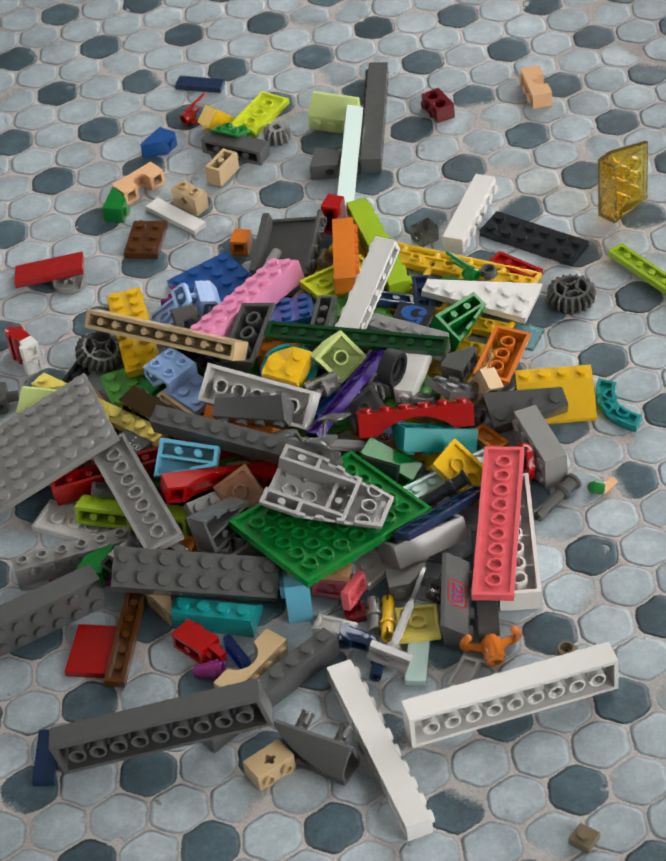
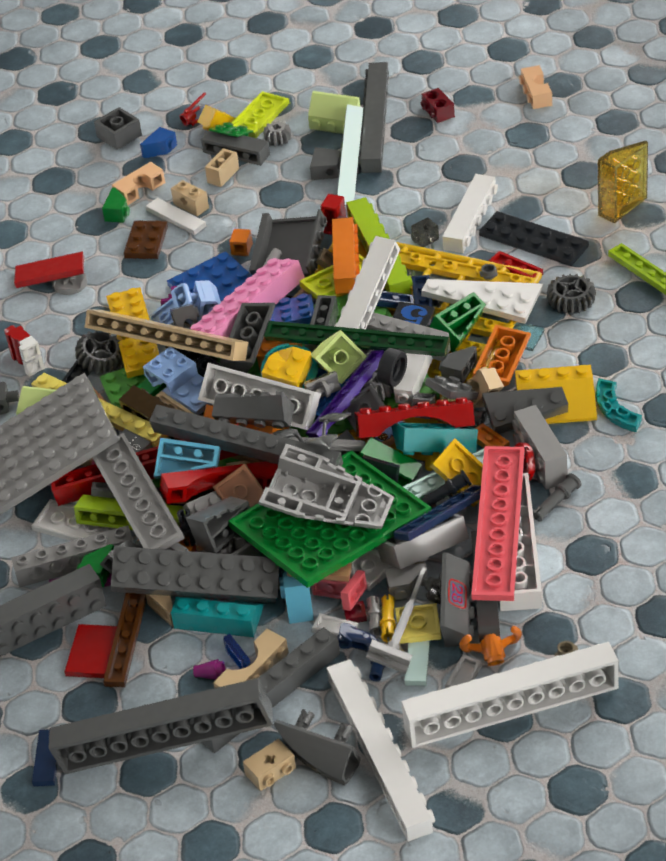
red hinge [171,618,227,664] -> none
dark blue tile [175,76,225,93] -> none
green plant [443,251,480,281] -> none
dark tan plate [568,823,600,854] -> none
arm [587,476,617,495] -> none
none -> dark grey brick [94,107,142,150]
none -> black pin [177,509,196,547]

